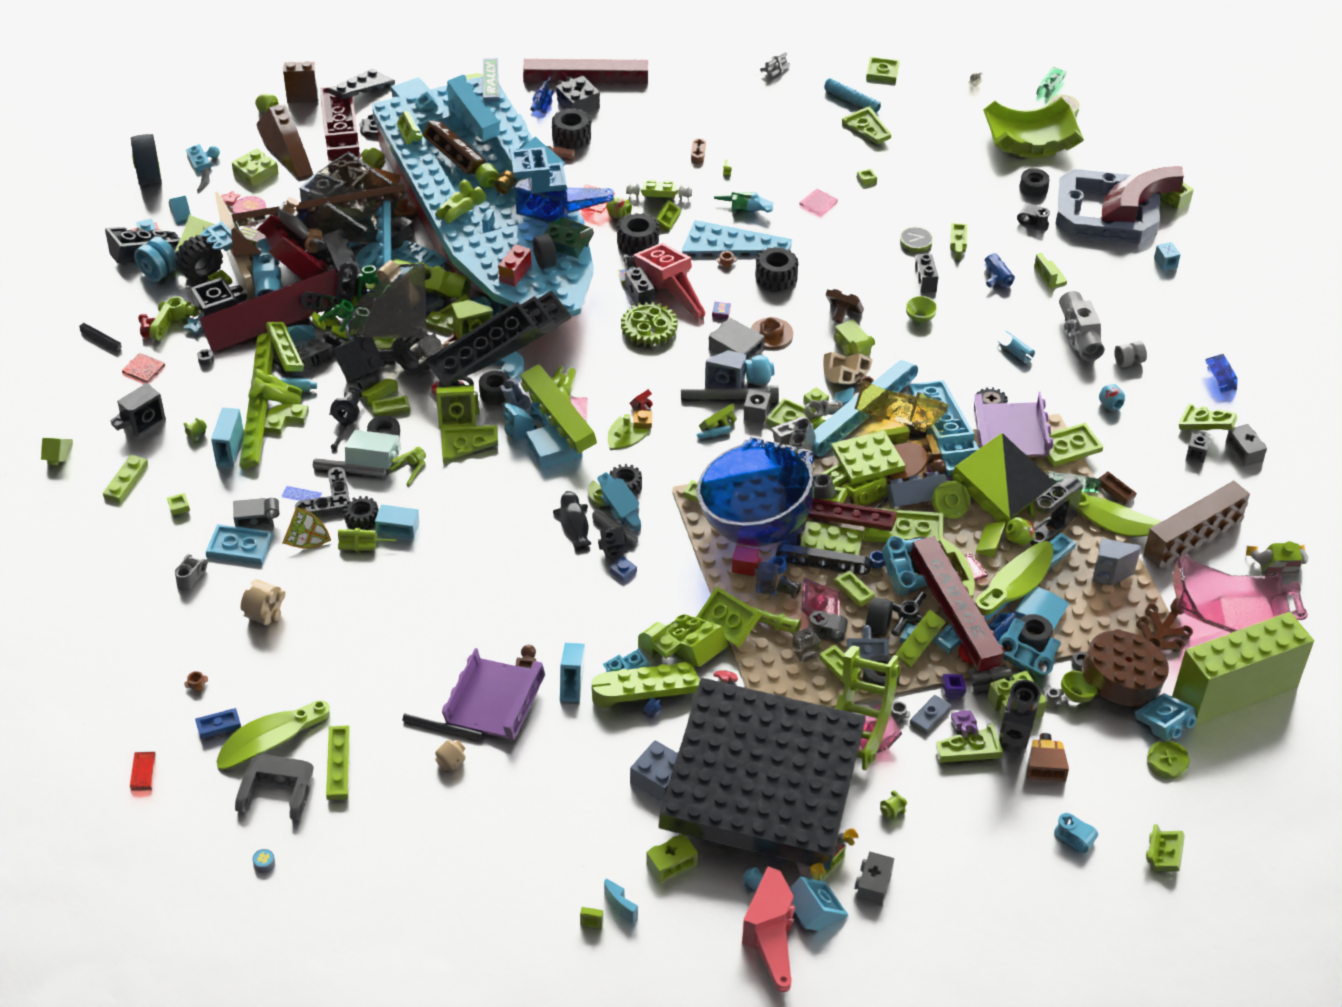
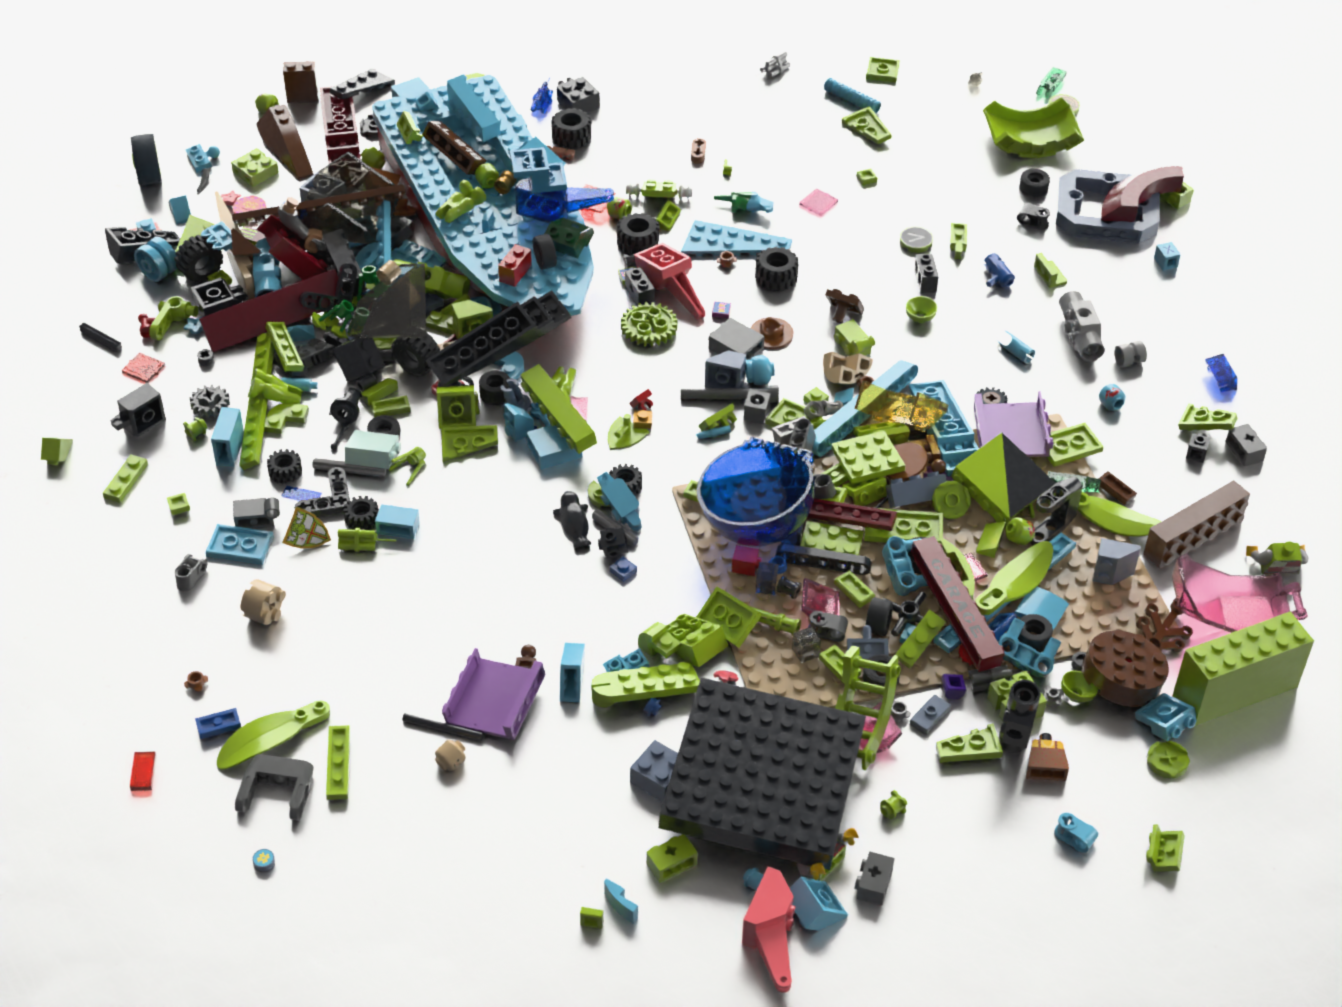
clear smoke brick [410,333,444,364] -> none
tile [482,57,500,102] -> none
brick [522,58,649,83] -> none
blue plate [868,551,886,569] -> none
medium lavender plate [951,710,978,738] -> none
none -> gear [189,384,230,418]
none -> black tyre [267,449,302,484]
none -> lime hinge [853,421,906,437]

